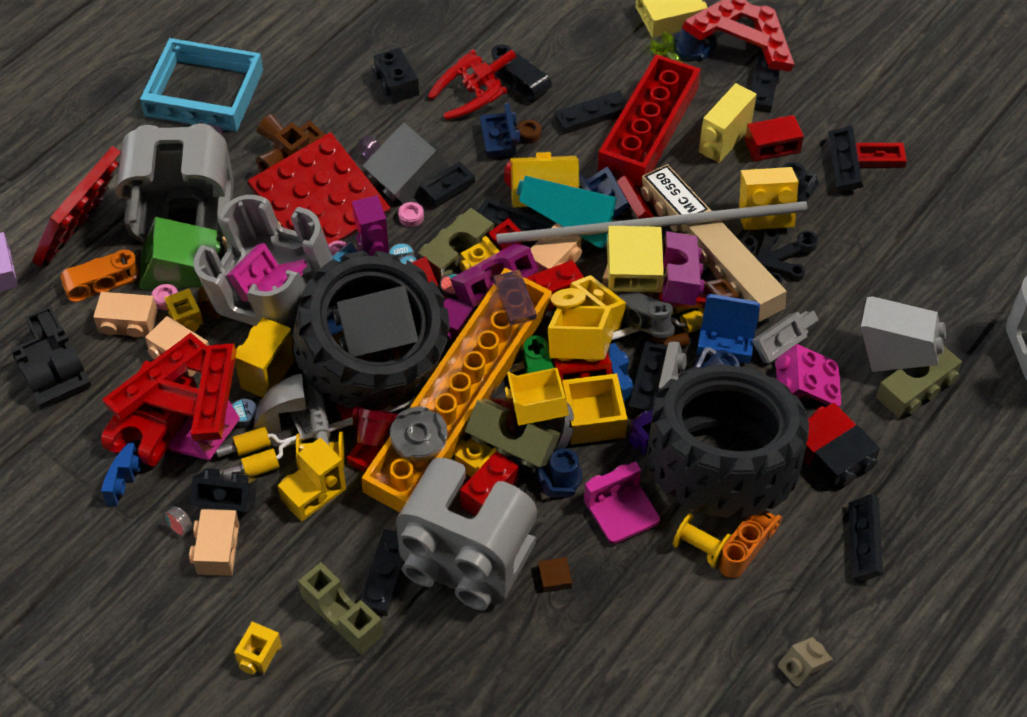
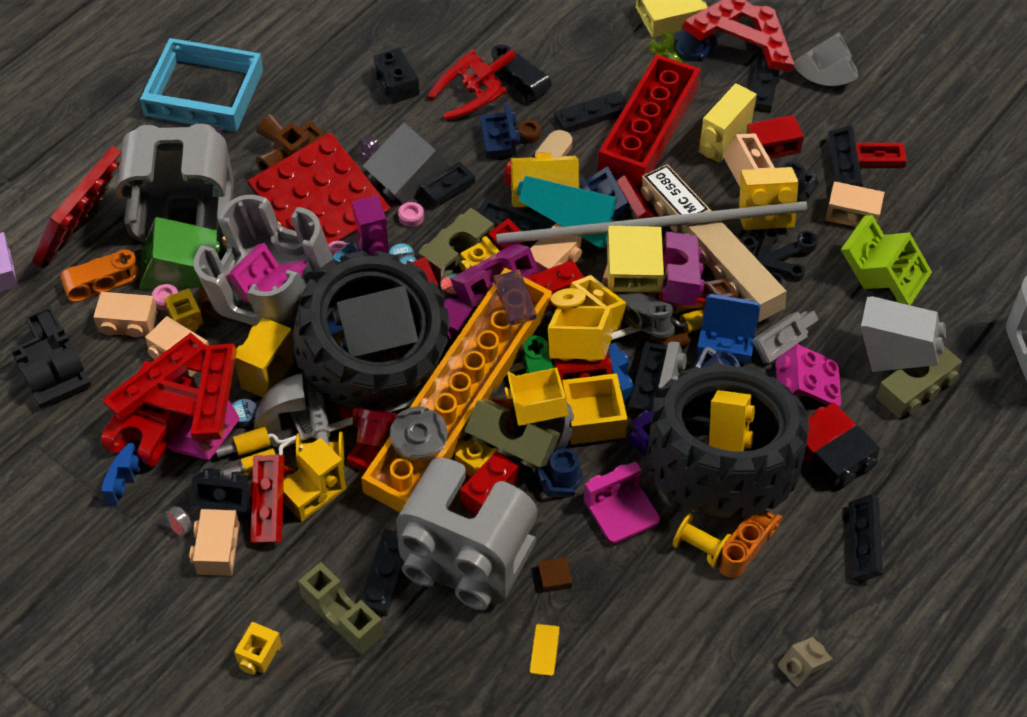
none -> red piece [251,454,296,543]
none -> yellow sticker [530,624,560,676]
none -> tan tile [535,130,572,157]
none -> yellow brick [709,390,755,451]
none -> light nougat brick [722,134,775,186]
none -> light grey brick [793,32,858,86]
none -> light nougat brick [825,182,885,227]
none -> lime bracket [841,215,932,305]

